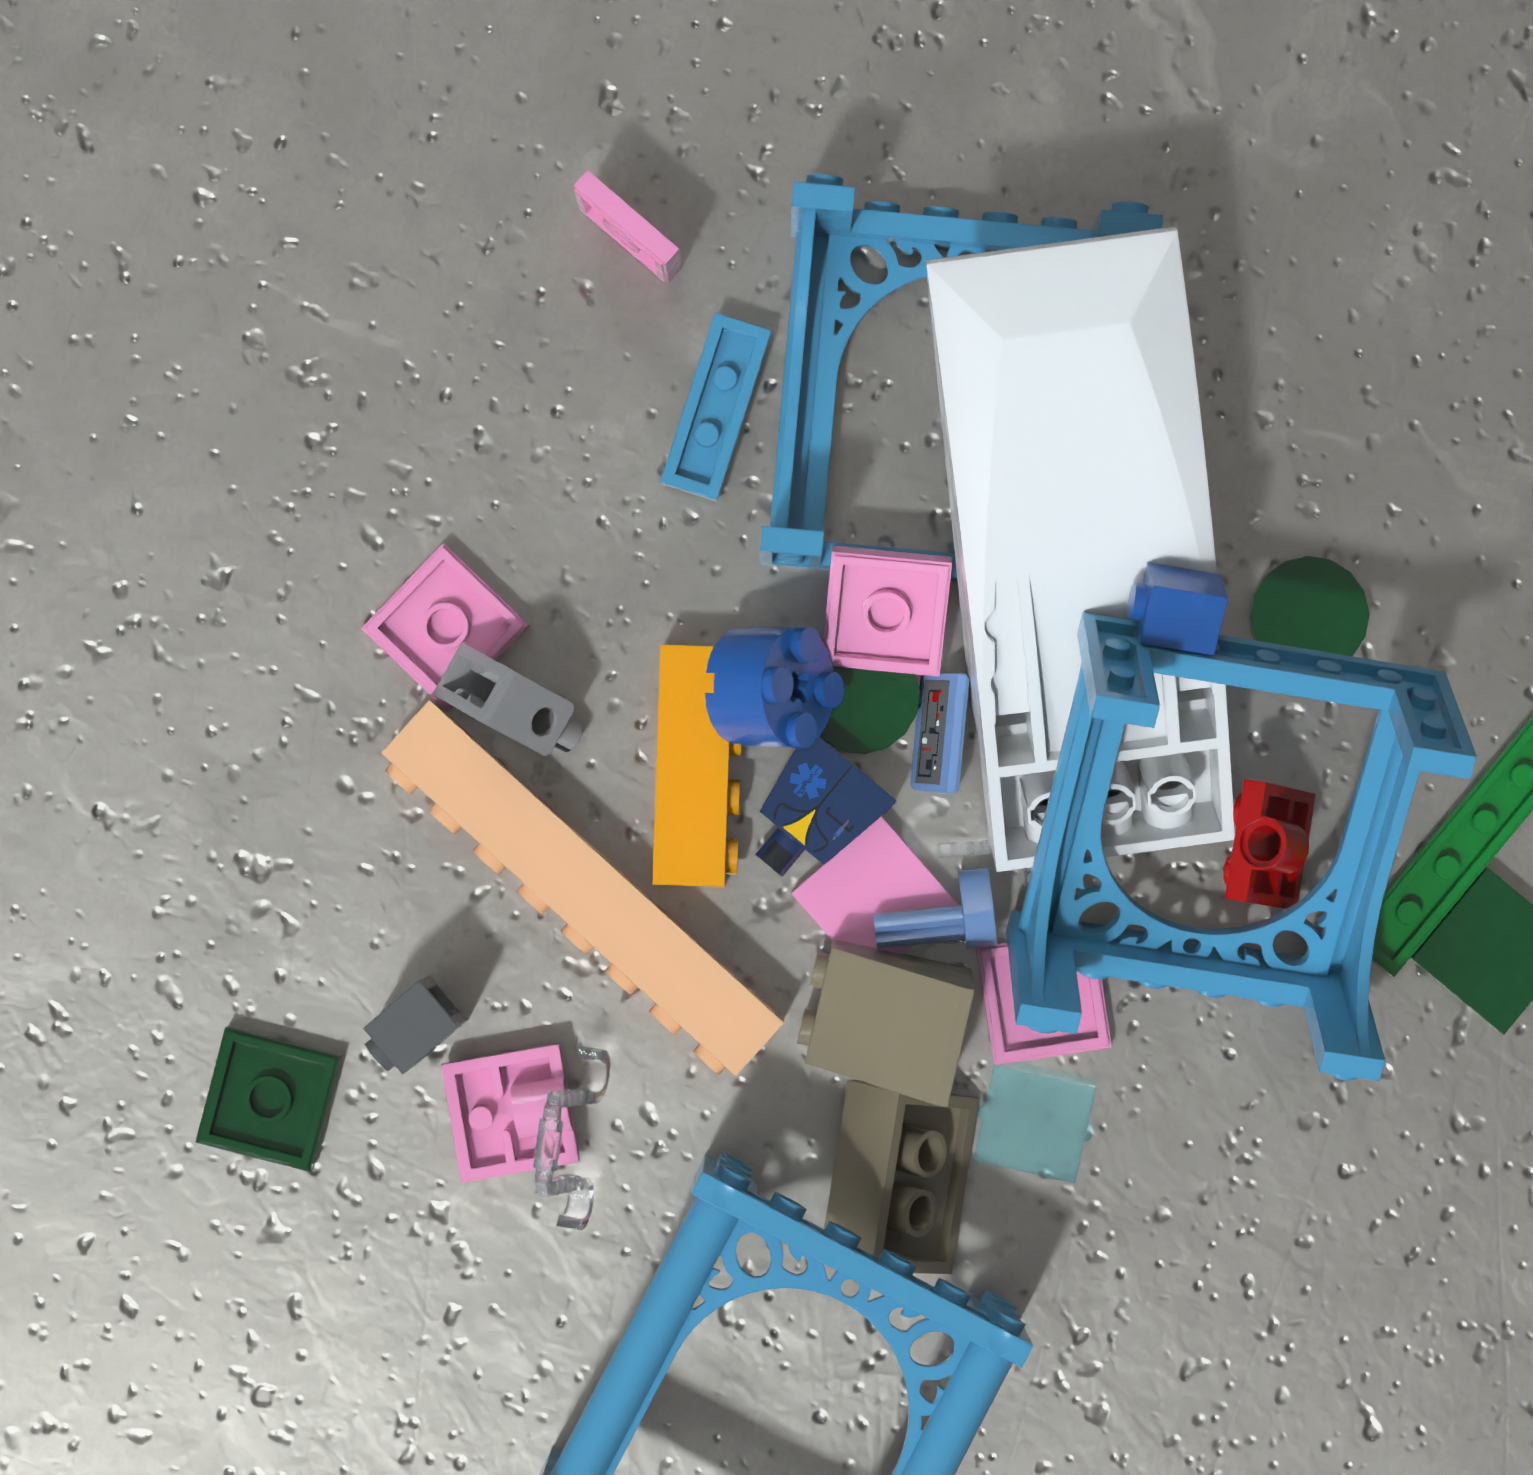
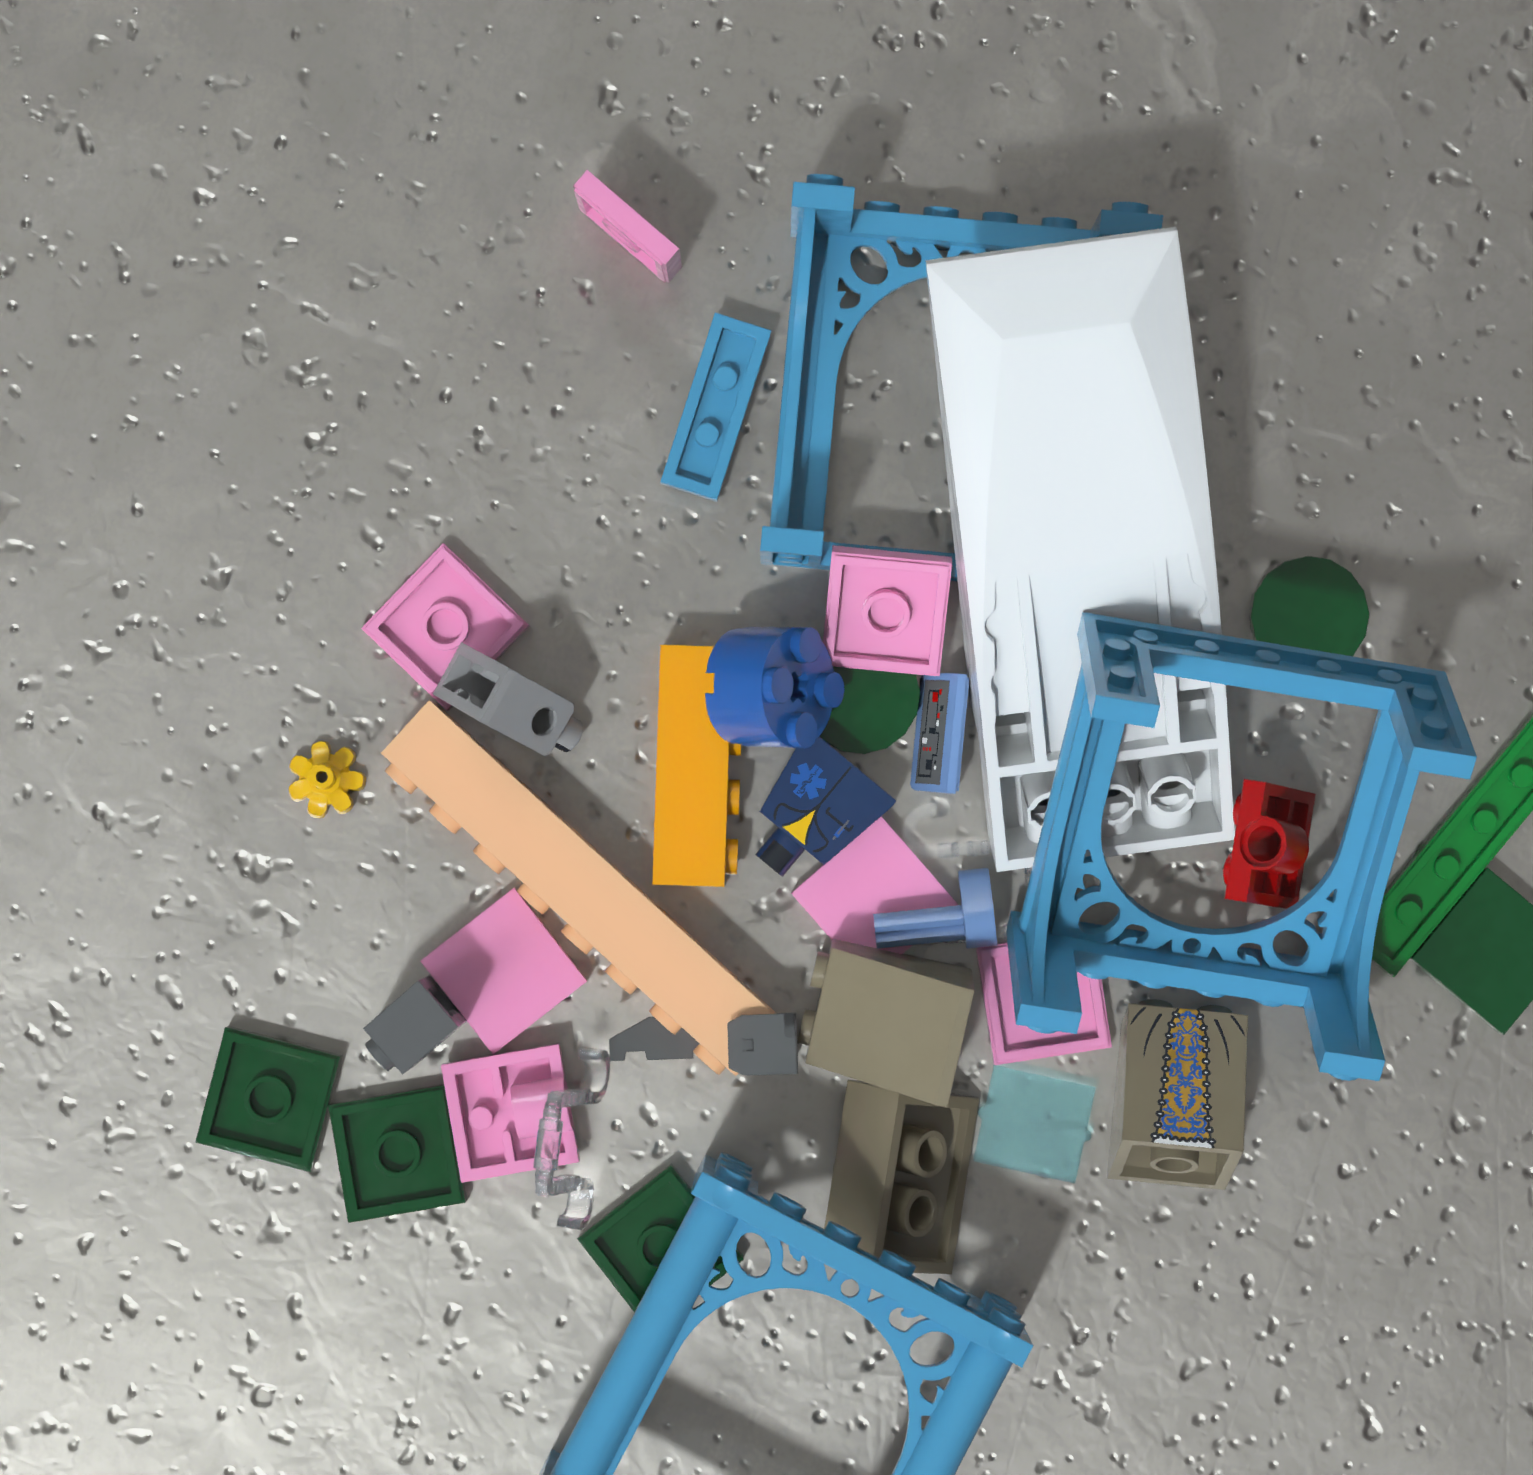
blue brick [1127,562,1228,655] -> none
none -> yellow plant [288,740,366,819]
none -> dark green tile [328,1084,467,1223]
none -> bright pink tile [420,887,588,1055]
none -> dark green tile [577,1163,744,1313]
none -> dark grey piece [609,1013,798,1076]
none -> dark tan slope [1107,999,1248,1190]

